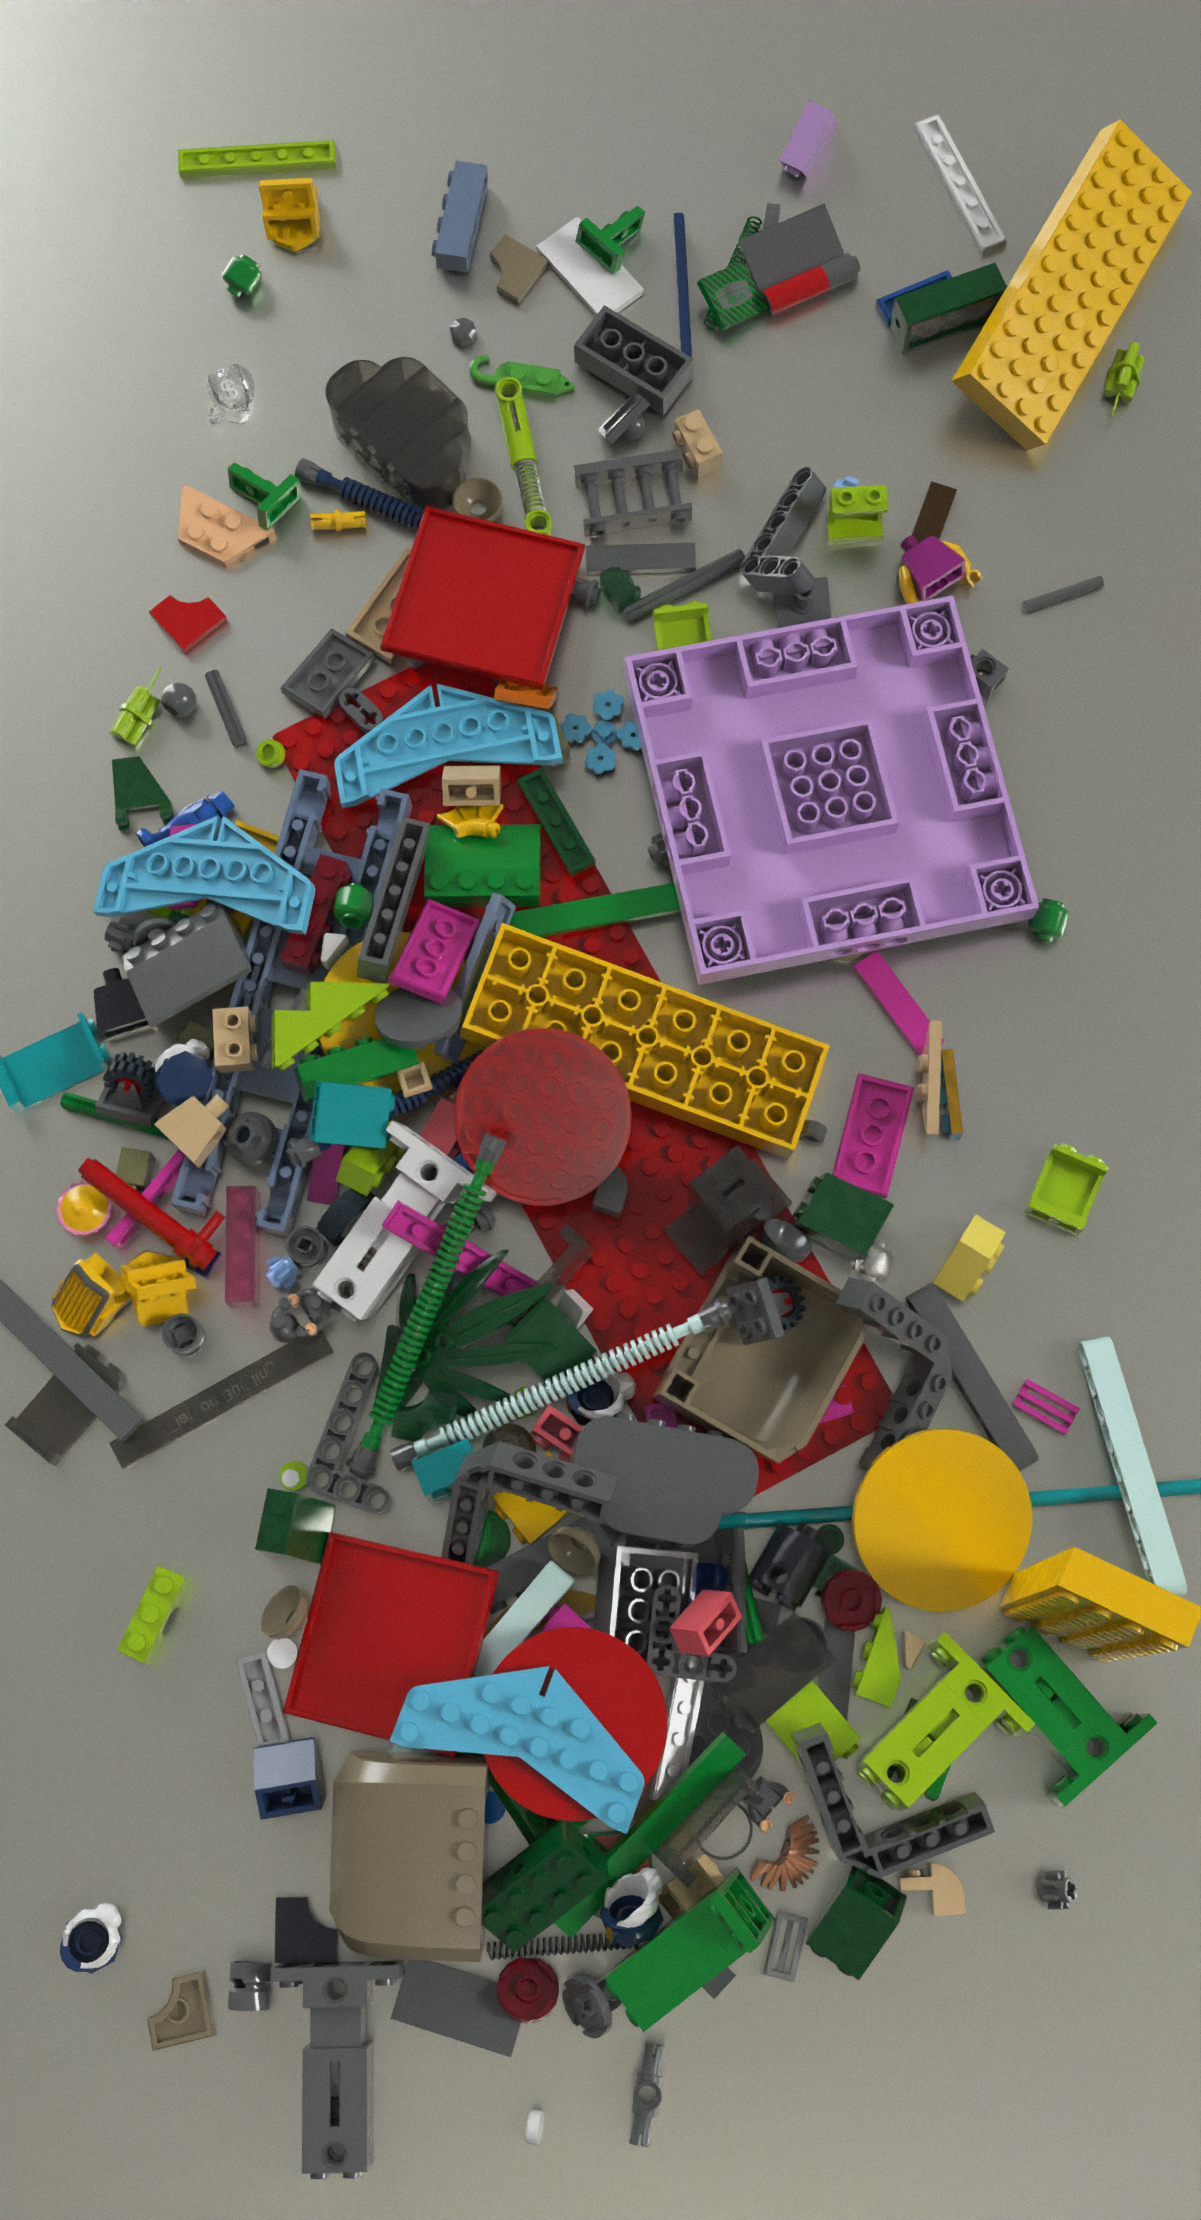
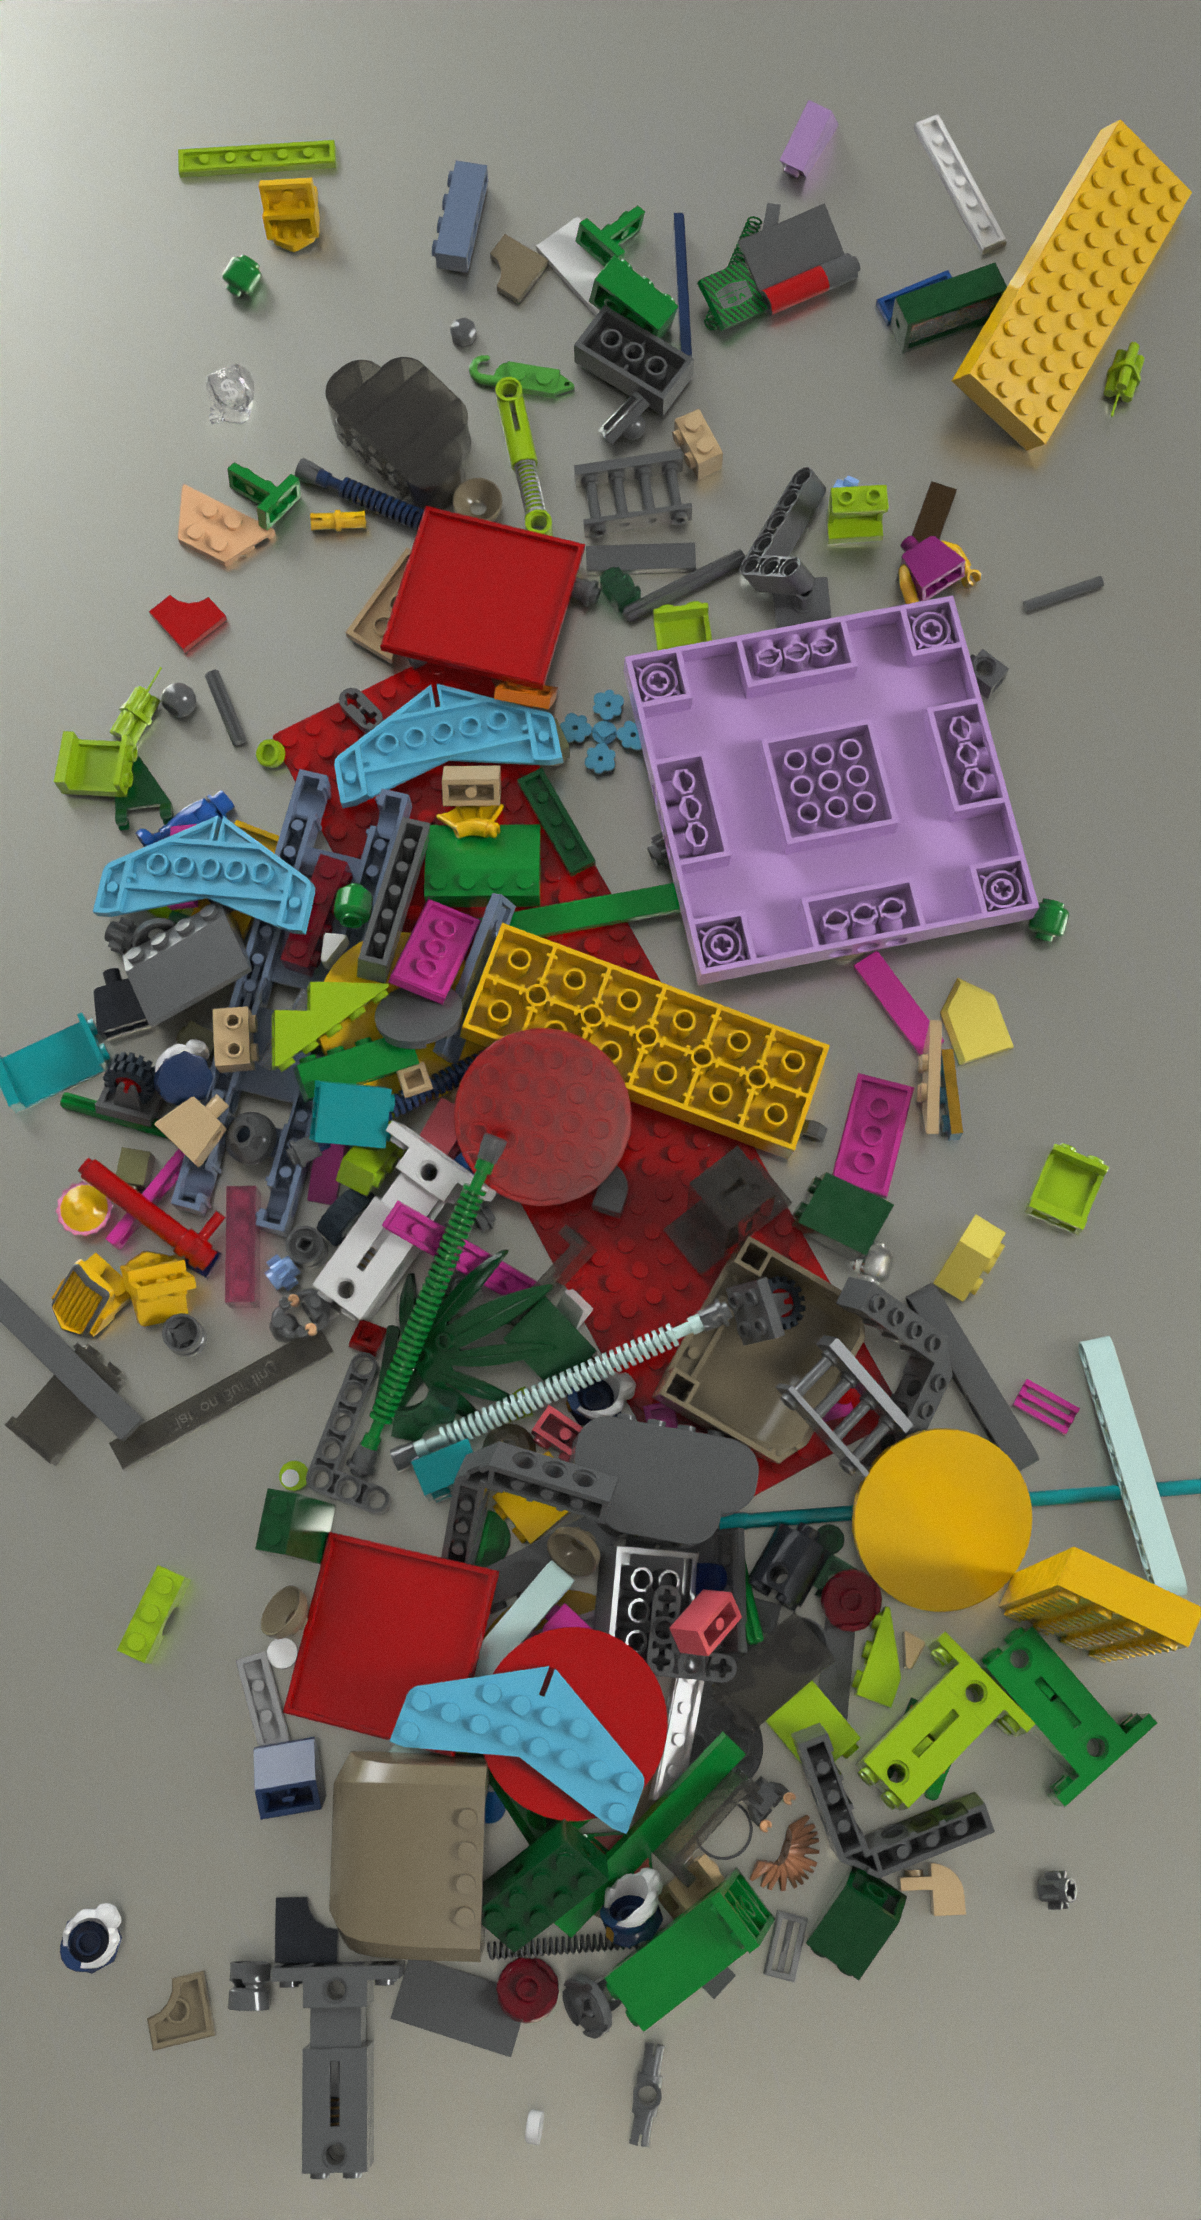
dark grey tile [280,628,376,719] -> none
dark grey piece [760,1219,812,1263] -> none
none -> lime panel [53,731,138,797]
none -> red tile [349,1320,387,1357]
none -> green brick [589,255,678,339]
none -> dark grey fence [775,1335,914,1477]
none -> light yellow tile [940,977,1014,1066]

